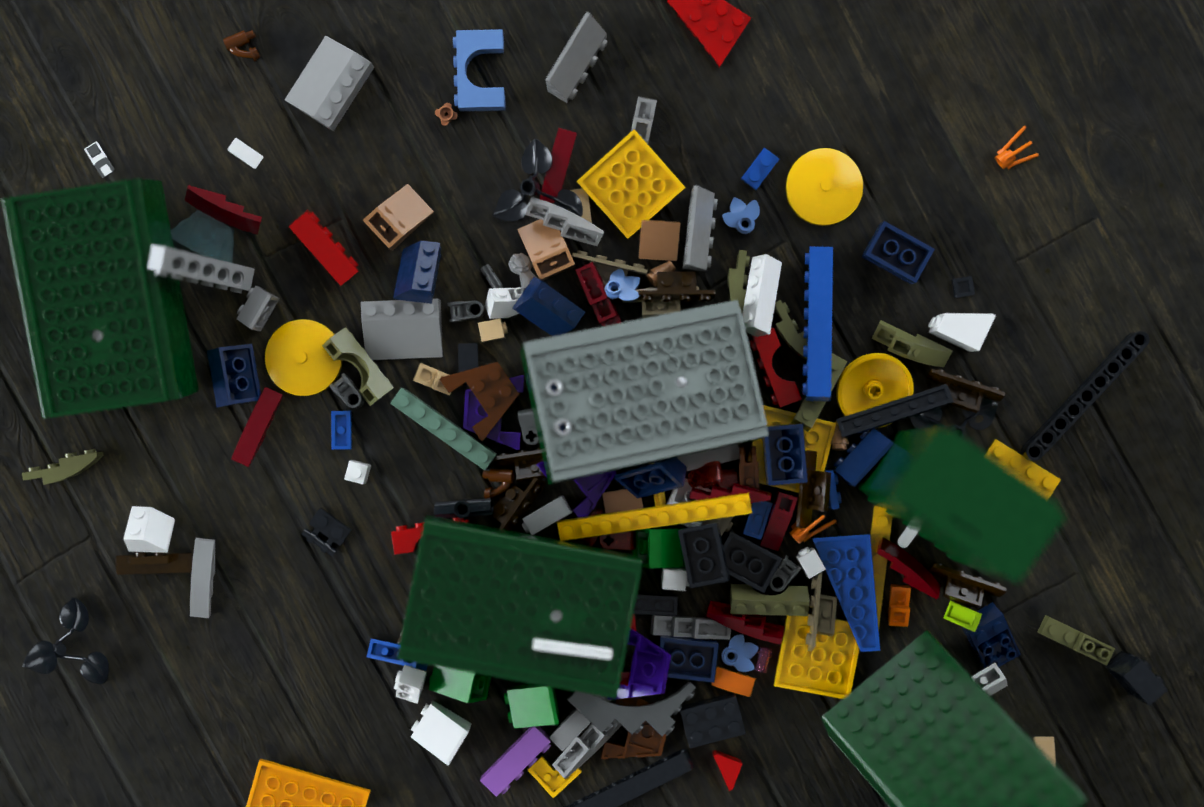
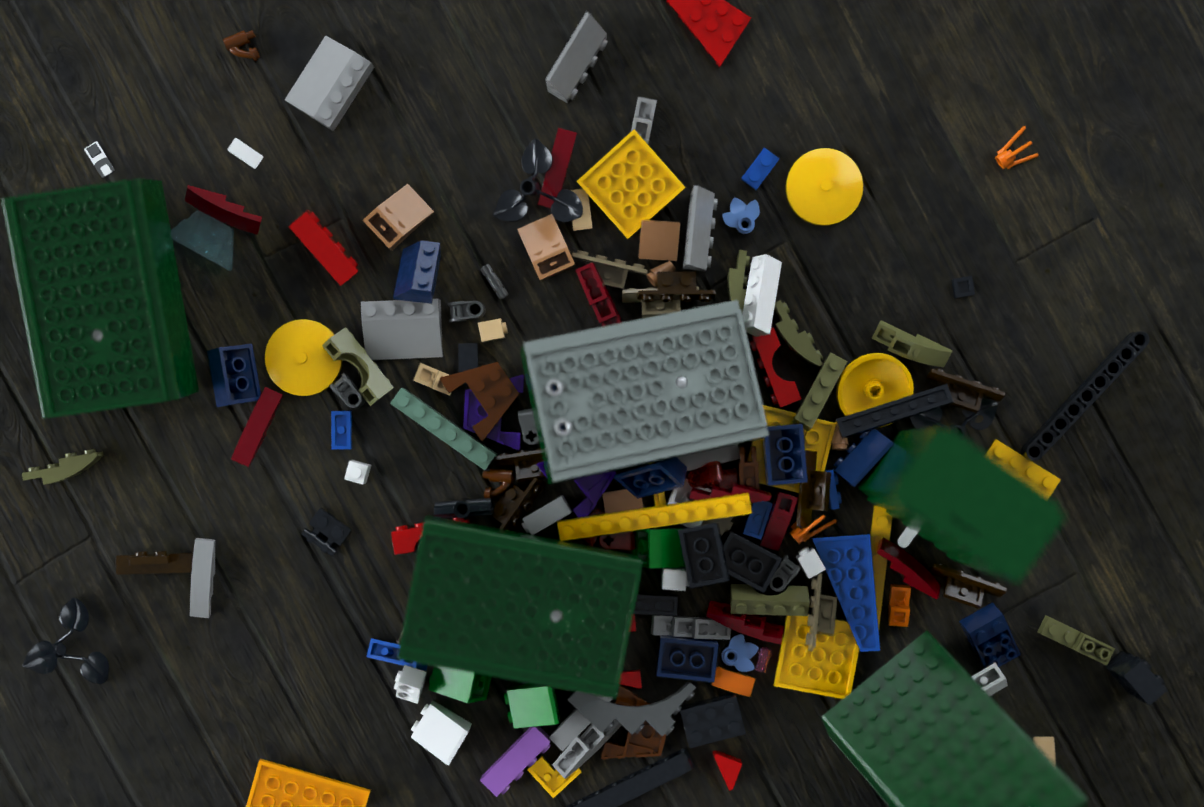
white slope [124,506,175,553] -> none
light grey brick [147,245,255,293] -> none
light grey slope [237,286,280,331] -> none
nougat plate [435,103,458,126] -> none
medium blue arch [453,29,505,111] -> none
white slope [485,287,524,319] -> none
light grey piece [508,253,537,291] -> none
dark blue slope [512,277,585,337] -> none
light grey slope [525,196,604,246] -> none
white axle [533,639,613,660] -> none
medium blue plate [604,269,640,301] -> none
dark purple wing [607,628,671,700] -> none
blue brick [802,246,833,402] -> none
dark blue brick [861,221,935,285] -> none
white slope [928,313,996,352] -> none
lime tile [944,601,982,632] -> none

